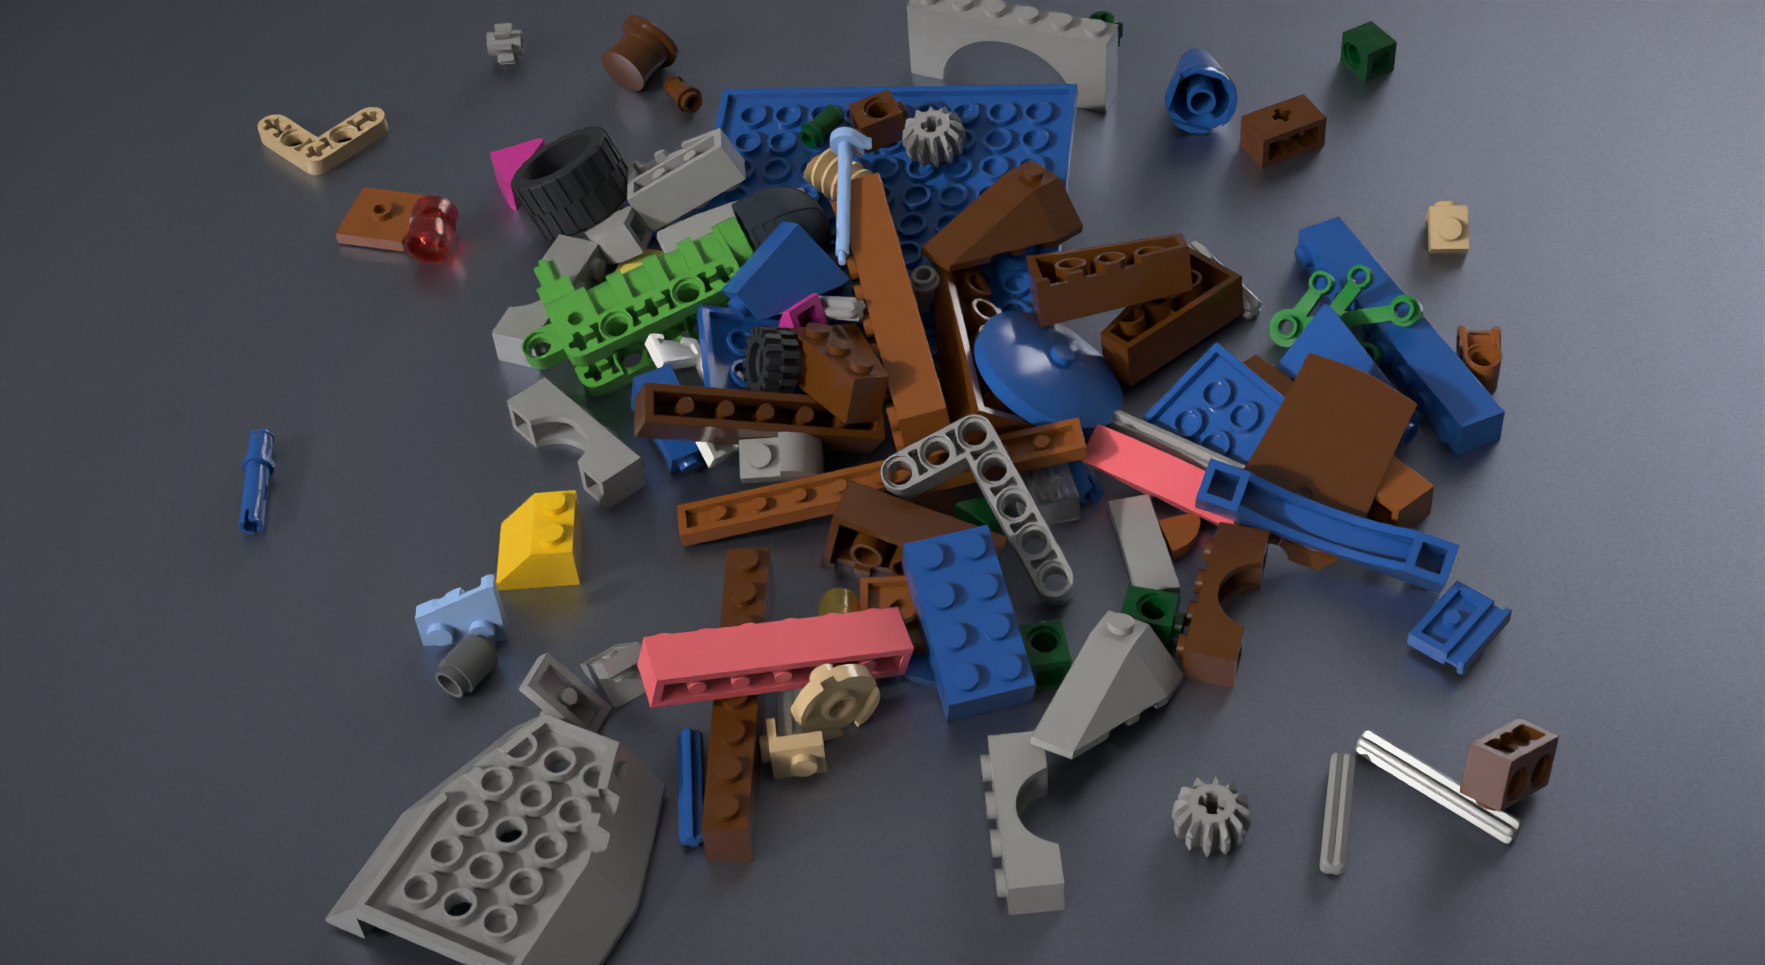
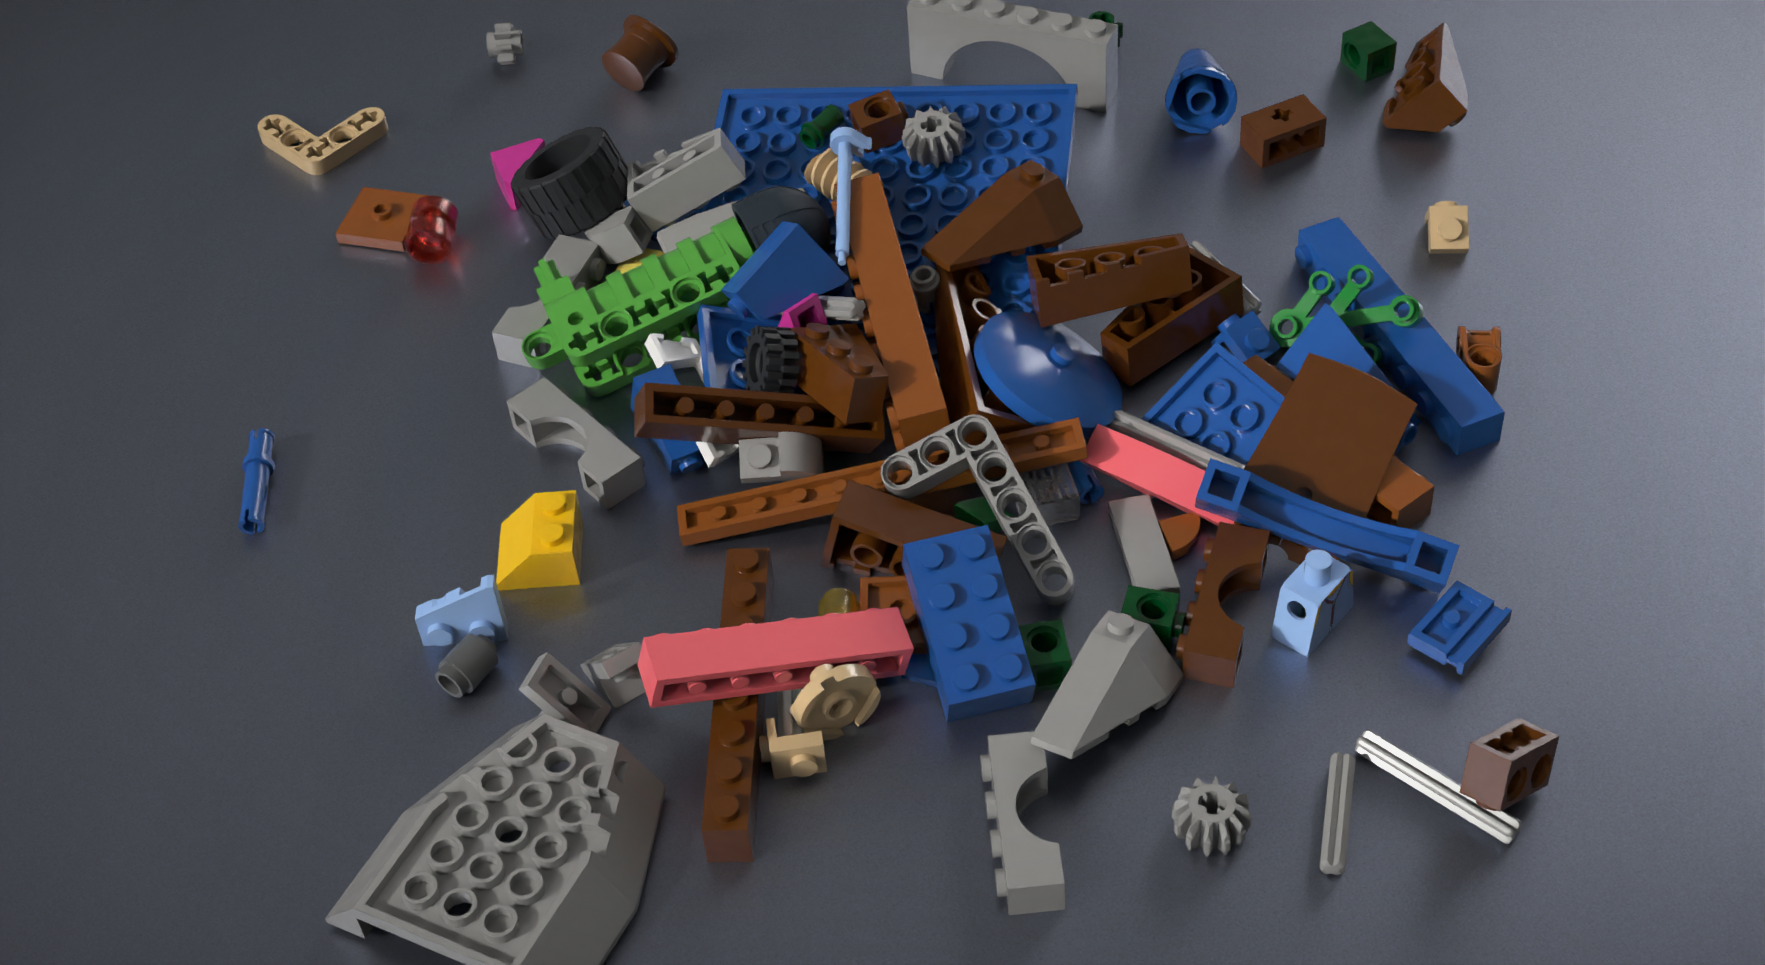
reddish brown pin [664,75,702,113] -> none
blue axle [677,727,705,848] -> none
none -> blue bracket [1211,310,1281,363]
none -> light blue torso [1271,549,1354,657]
none -> reddish brown wedge [1382,22,1468,132]

